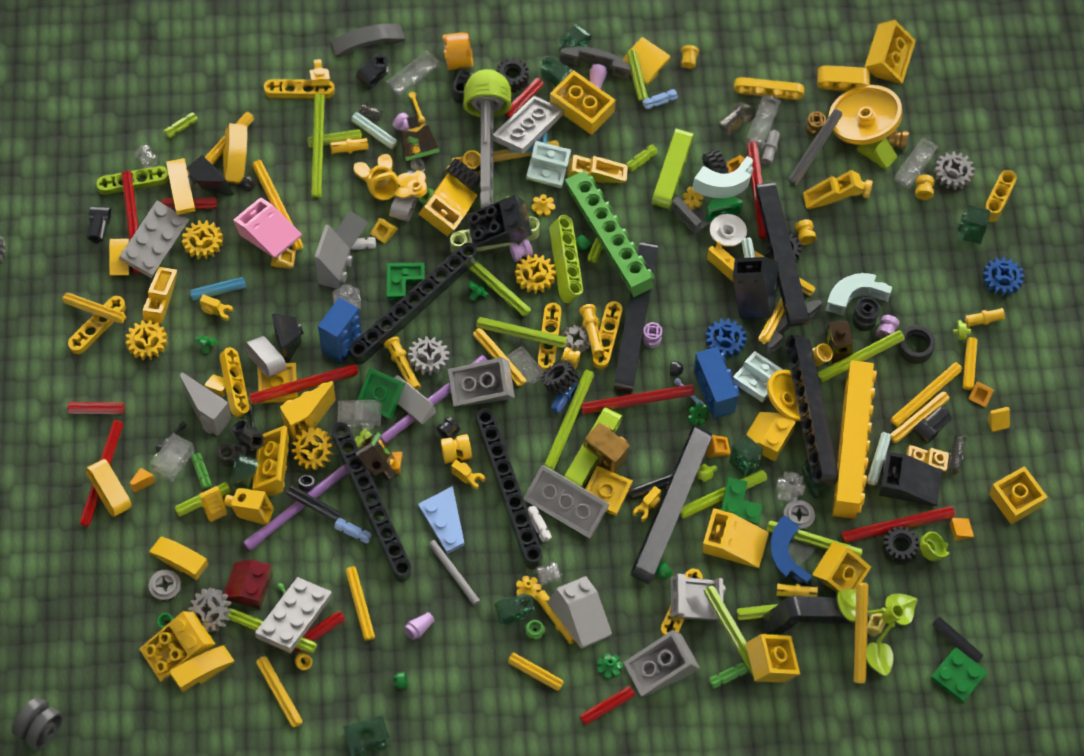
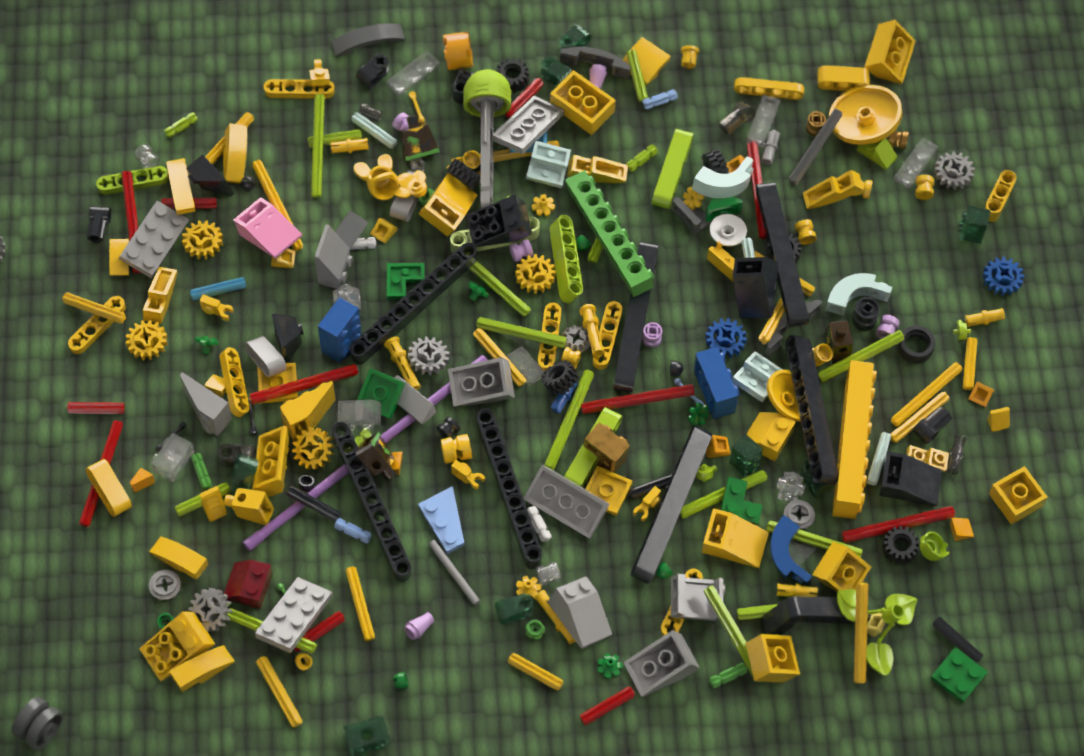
black piece [231,420,265,449] -> none

